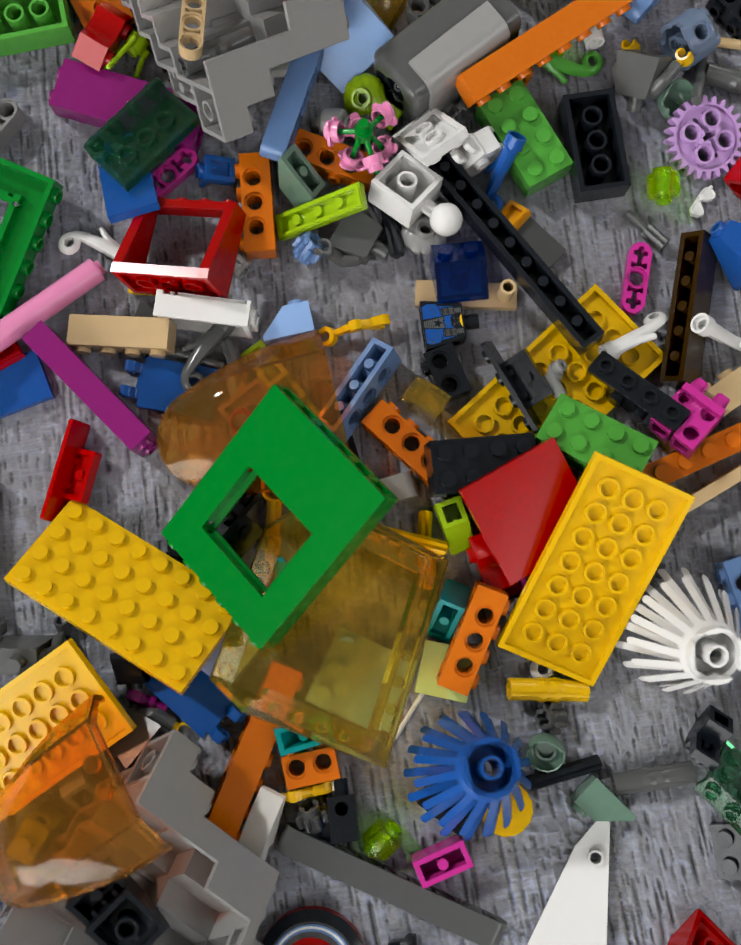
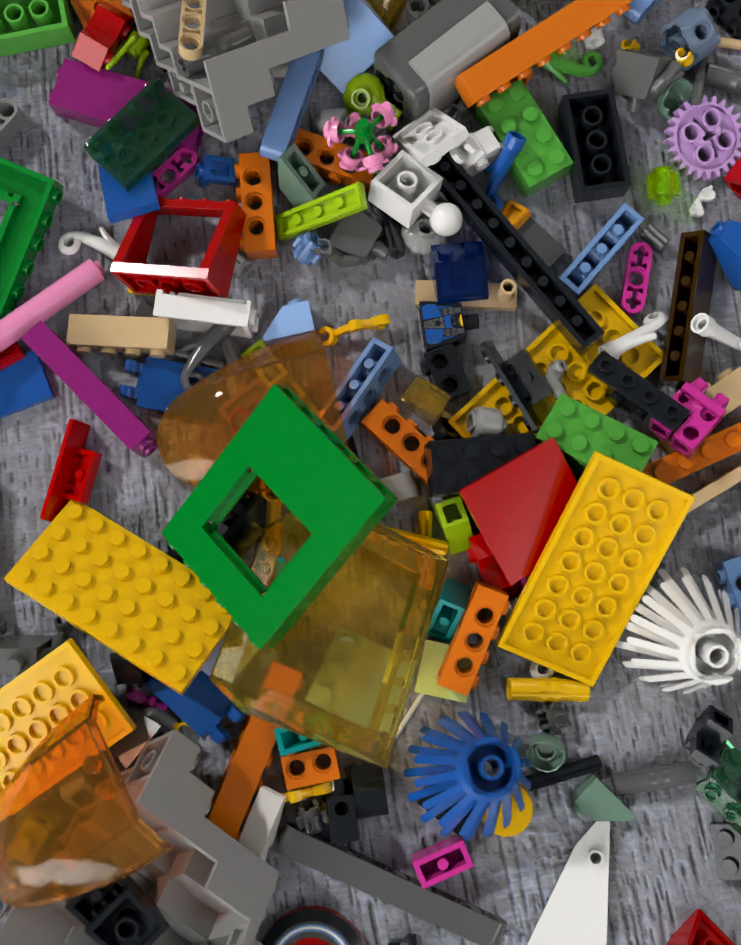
clear neon green head [362,818,402,860] -> none
none -> black piece [351,761,389,819]
none -> black tile [432,417,459,440]
none -> light grey head [466,406,507,437]
none -> medium blue brick [559,203,645,299]

